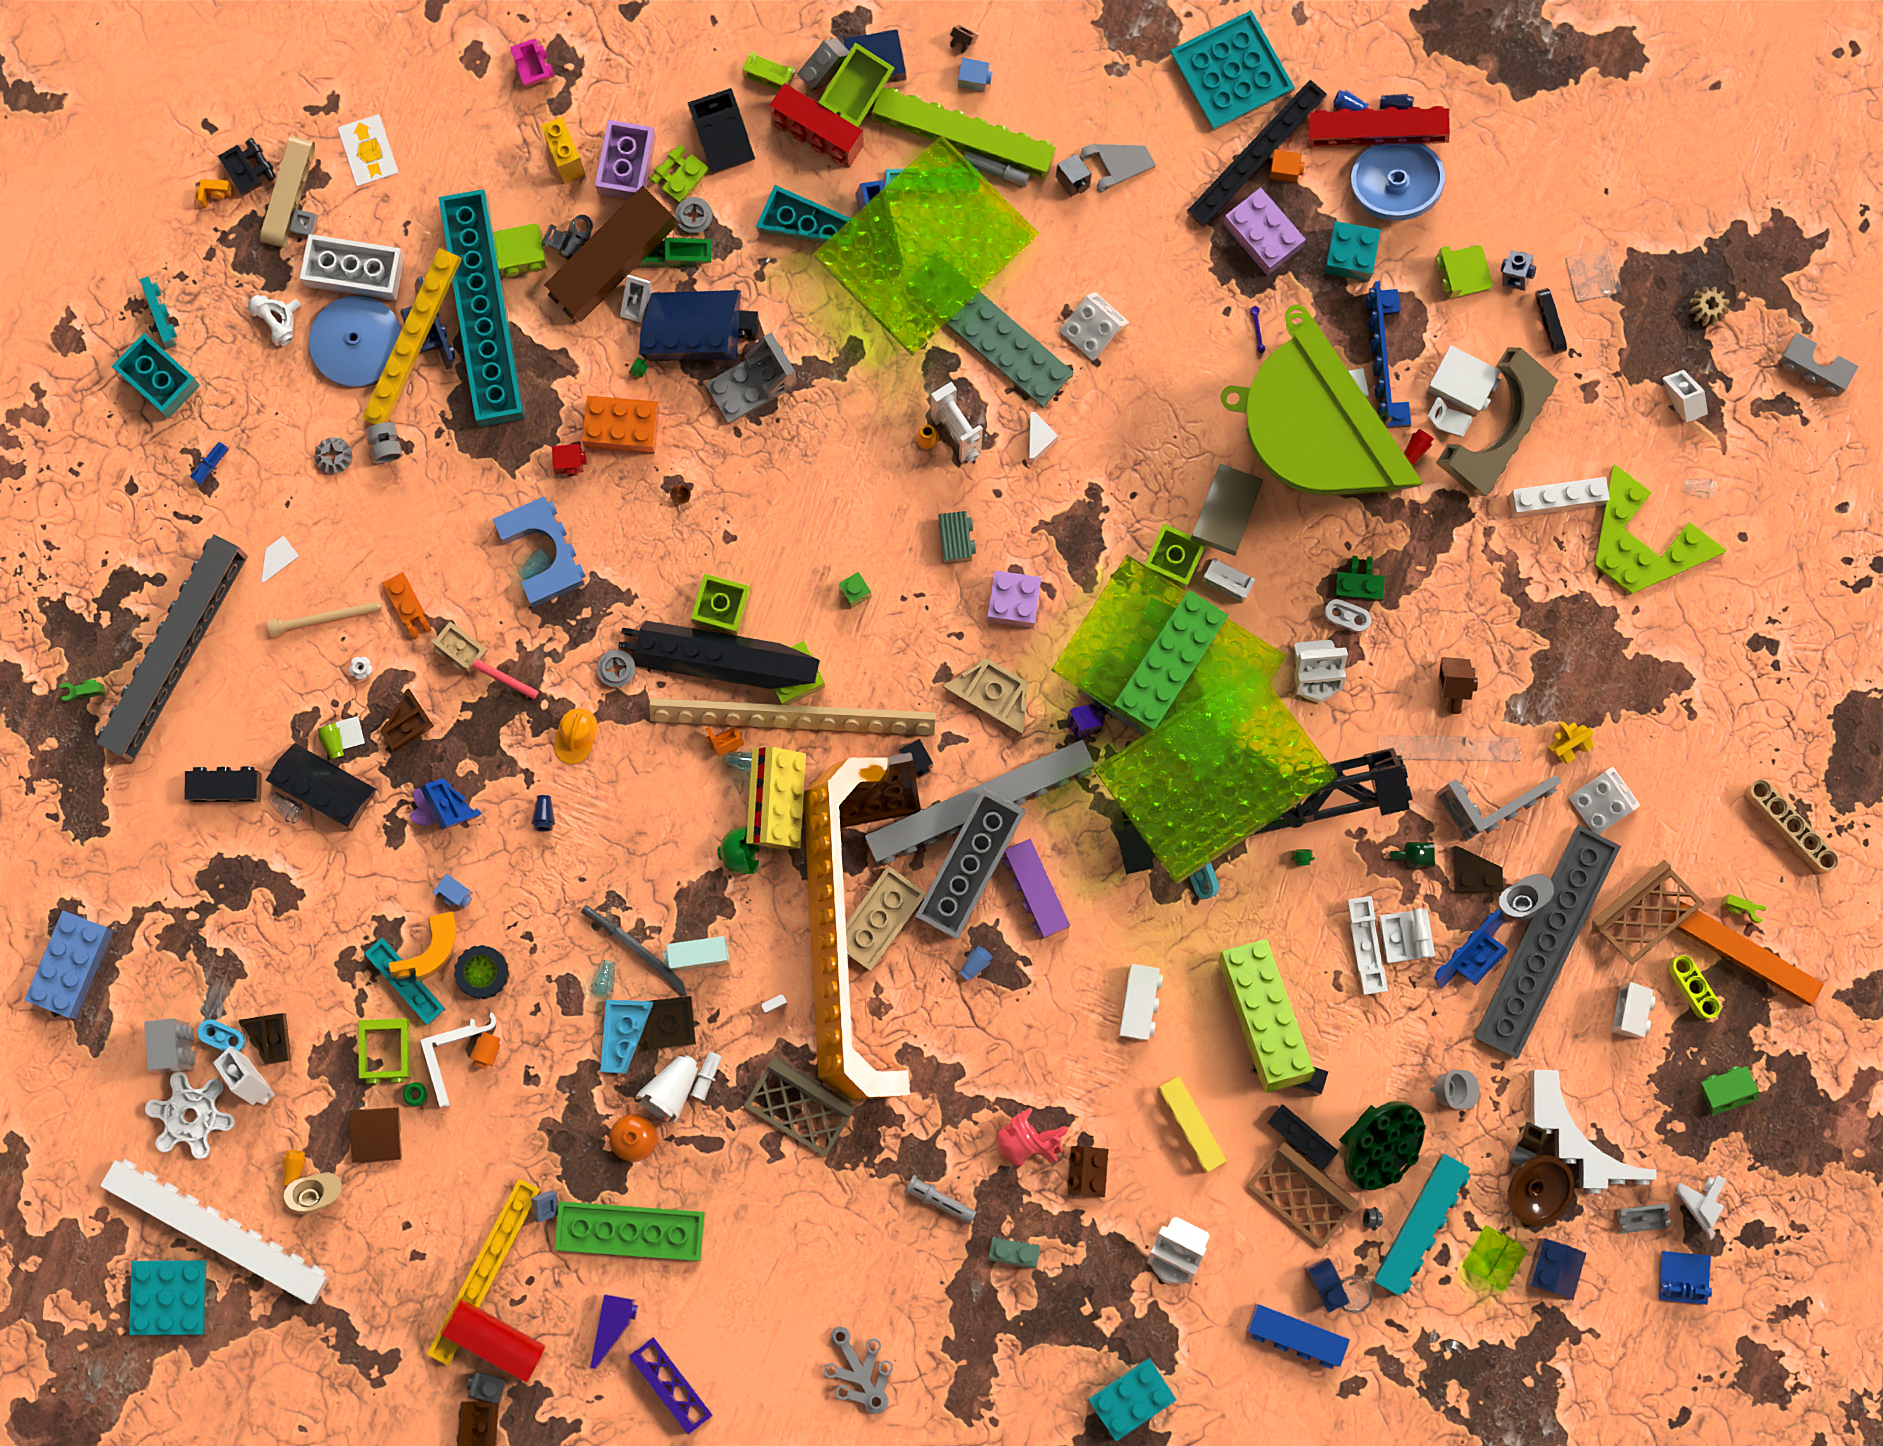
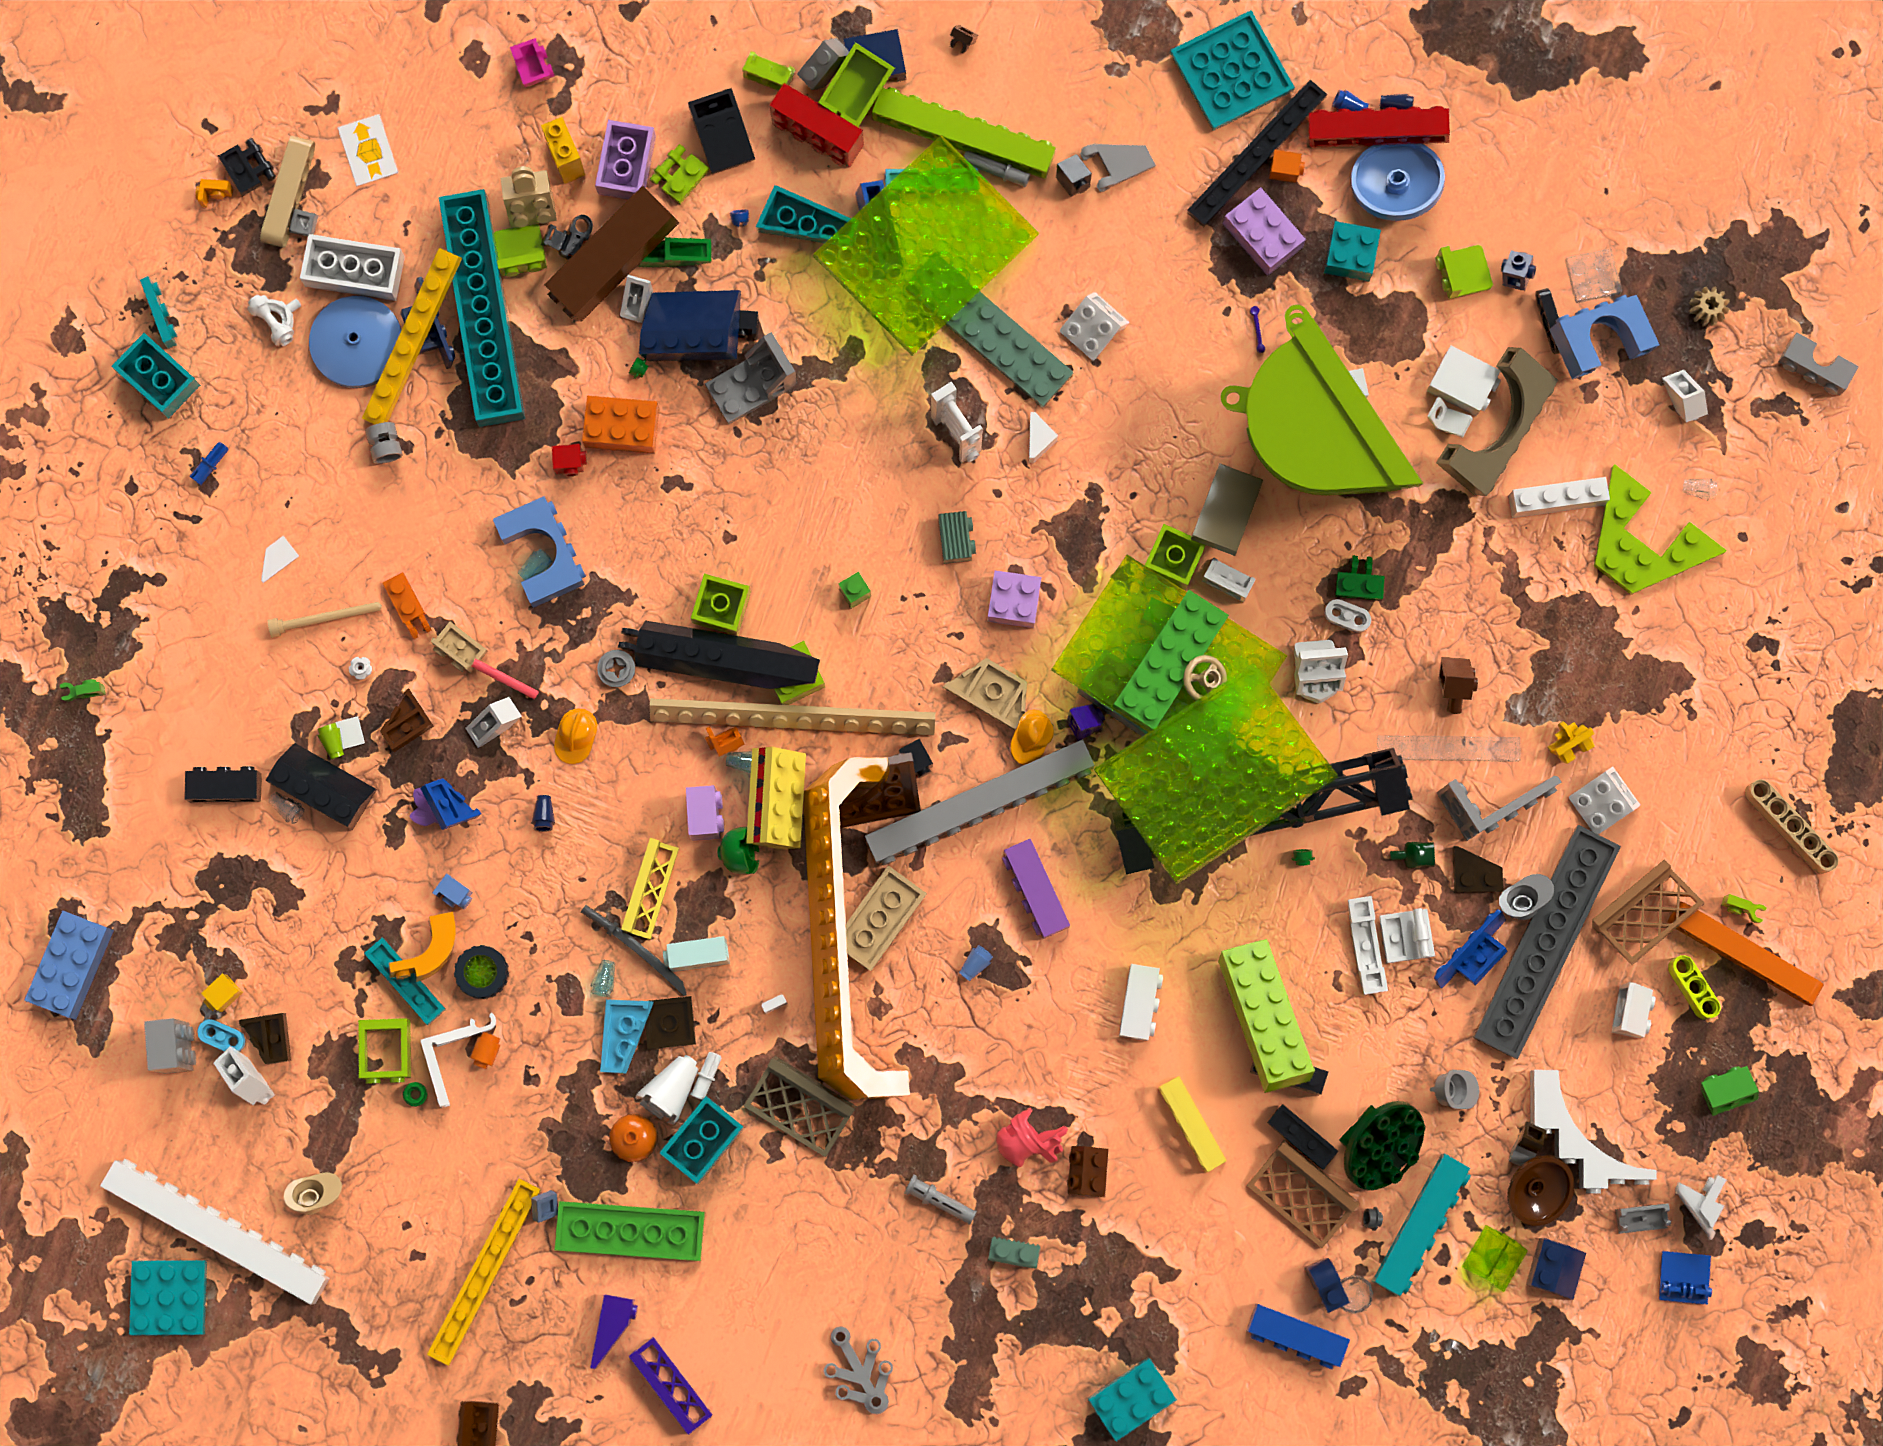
dark grey brick [97,534,248,763] -> none
white plate [145,1072,235,1159] -> none
light orange cone [282,1150,307,1186] -> none
light grey gear [314,436,352,474] -> none
reddish brown slope [350,1107,402,1163] -> none
red brick [440,1298,545,1383] -> none
dark grey bracket [467,1371,507,1404] -> none
reddish brown hinge [670,484,691,504] -> none
light grey gear [675,197,713,234] -> none
light grey brick [915,787,1027,939] -> none
light orange cone [916,424,939,449] -> none
medium blue brick [958,57,993,92] -> none
white piece [1147,1217,1210,1285] -> none
medium azure plate [1186,852,1219,899] -> none
blue bracket [1366,280,1411,428] -> none
red cone [1404,429,1434,465] -> none
none -> yellow brick [201,973,243,1012]
none -> white slope [466,697,522,748]
none -> tan brick [500,166,557,228]
none -> light yellow fence [621,838,679,940]
none -> teal brick [660,1096,745,1184]
none -> lavender brick [686,785,724,841]
none -> blue hinge [730,209,749,227]
none -> light orange piece [1010,709,1054,765]
none -> tan piece [1183,655,1227,703]
none -> medium blue arch [1549,295,1659,380]

